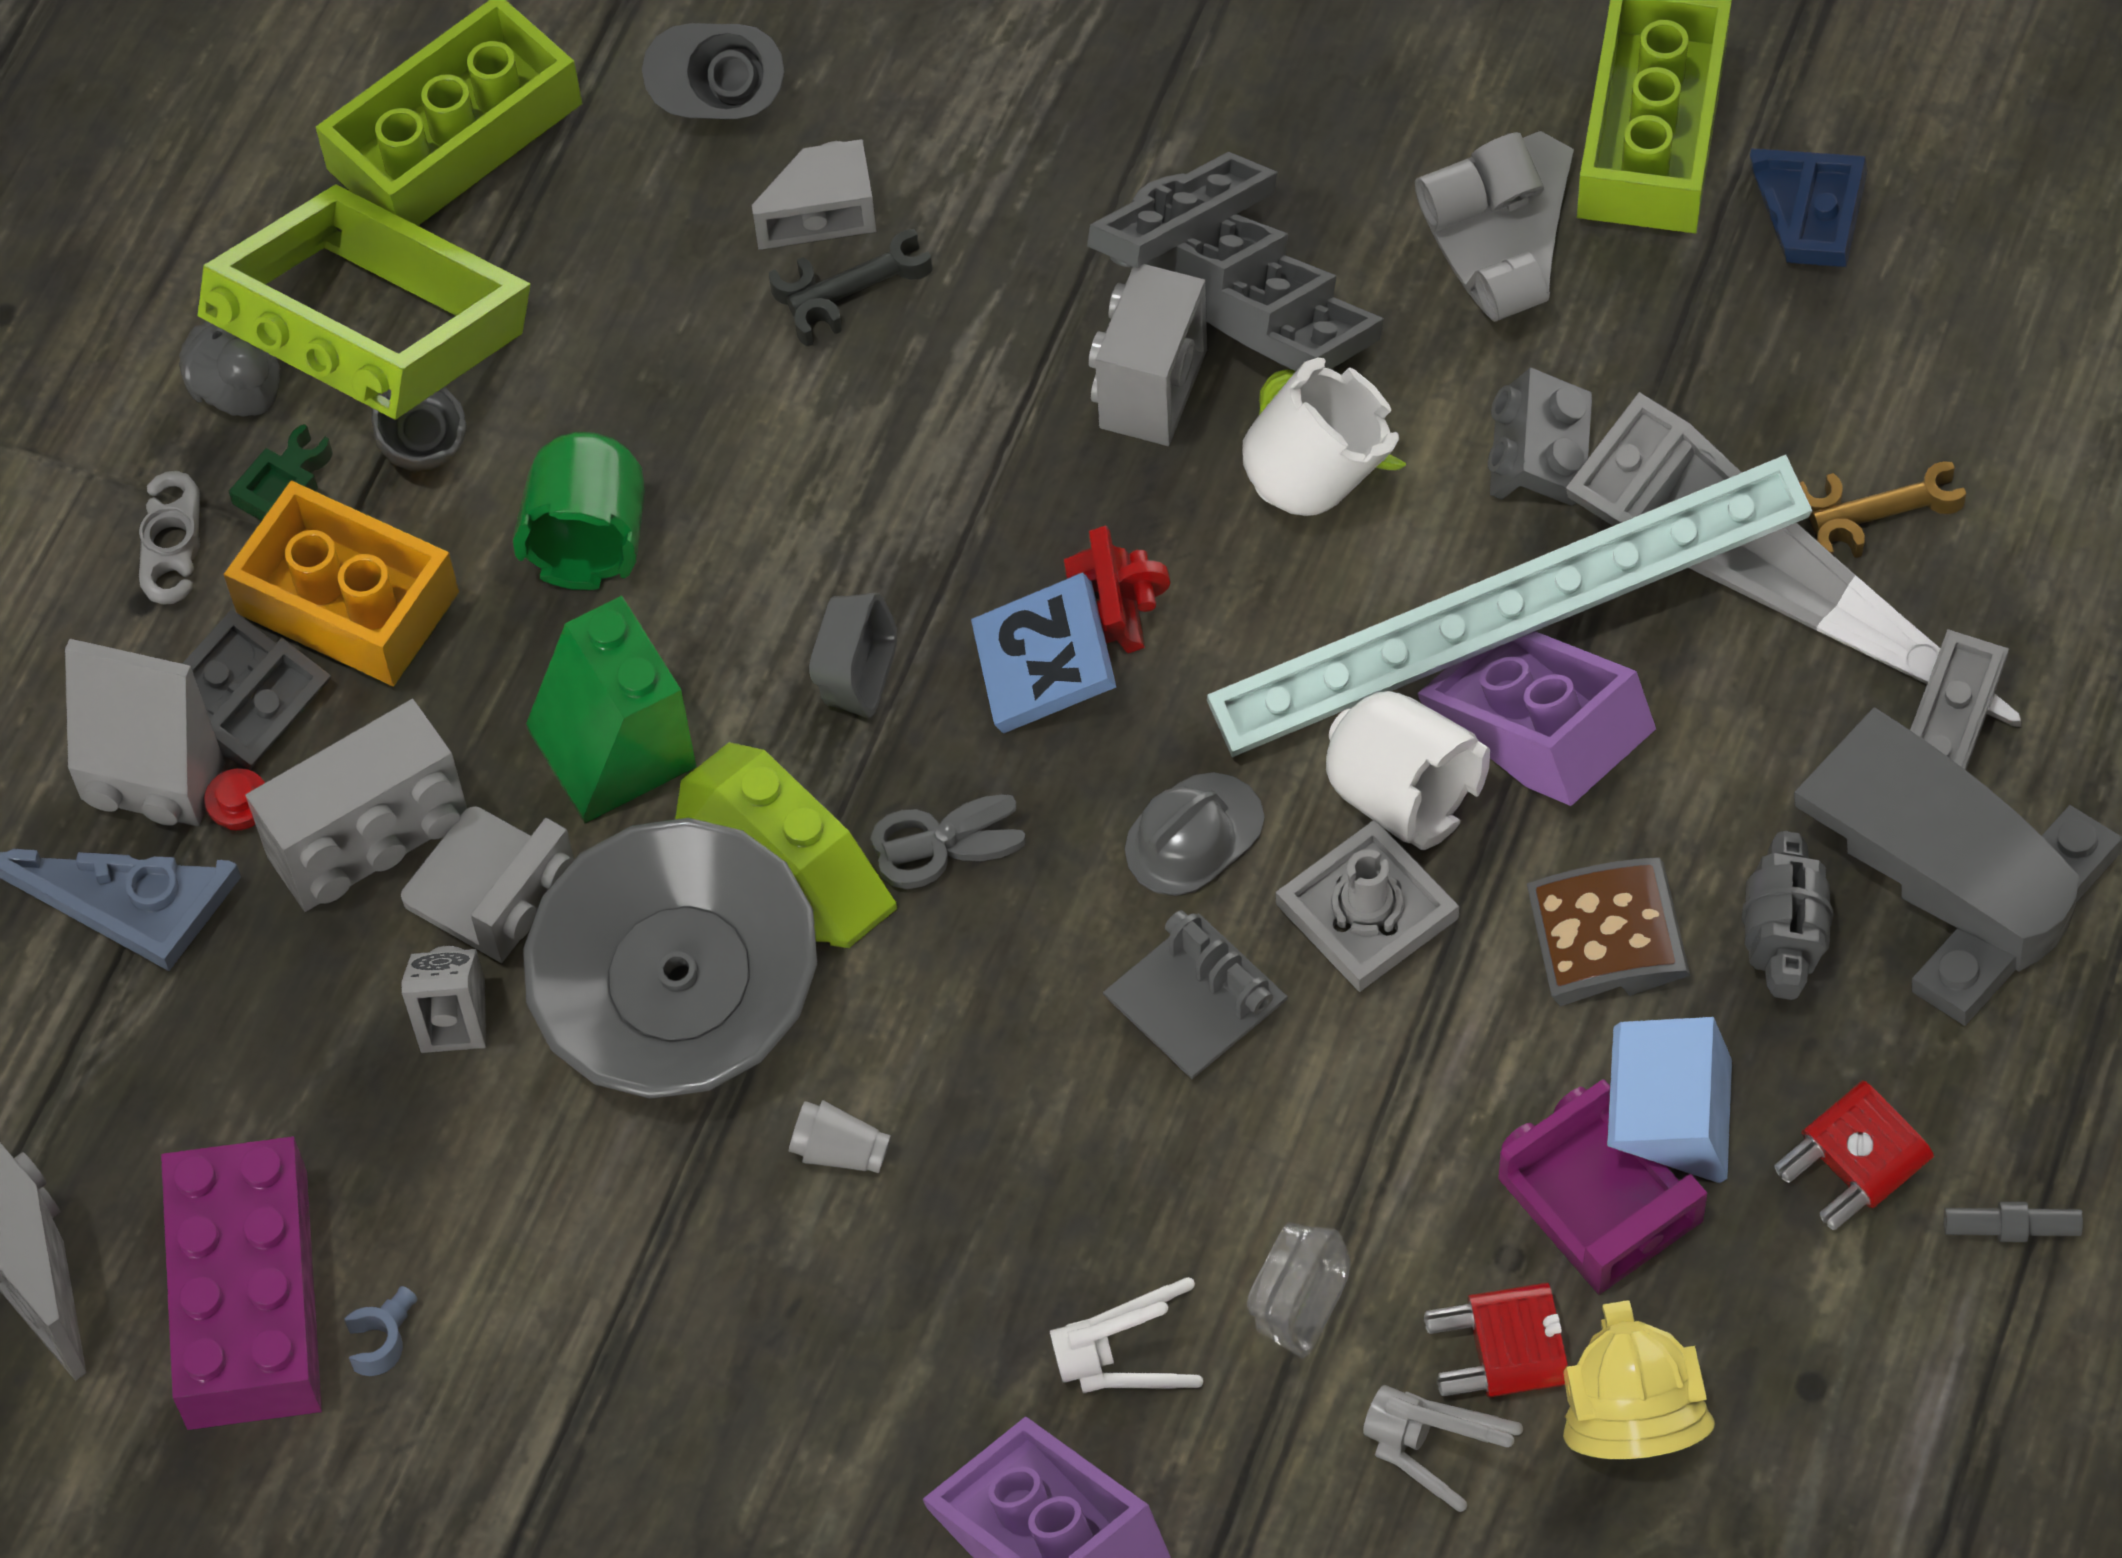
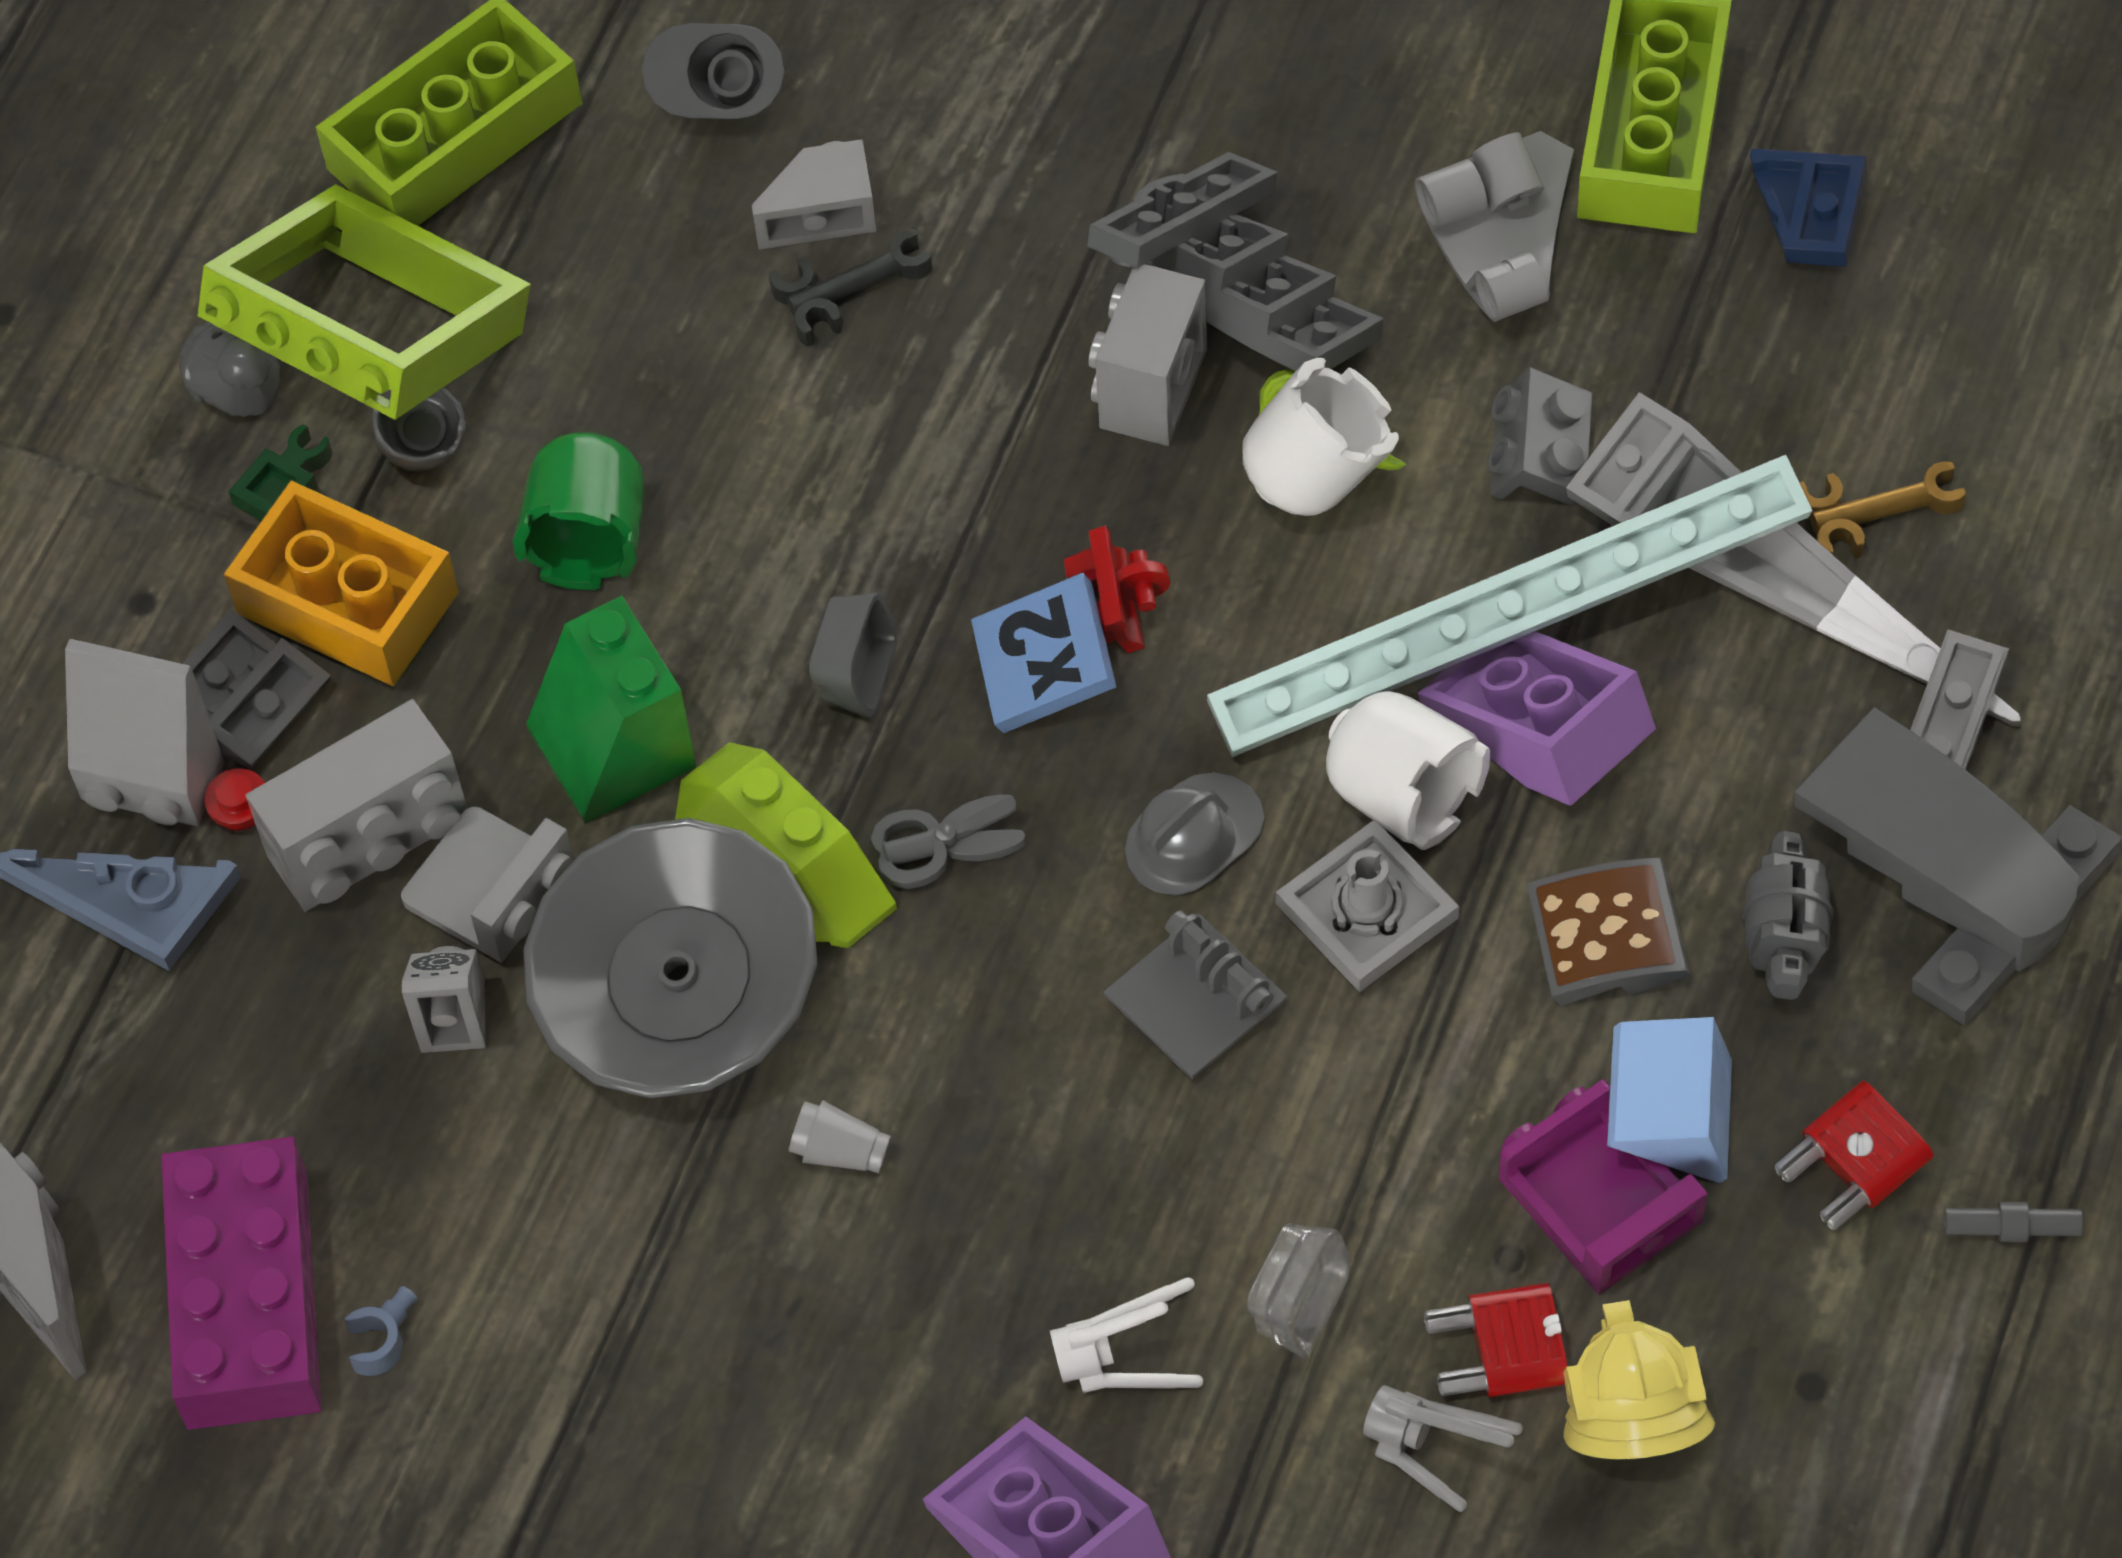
light grey piece [139,471,200,605] -> none

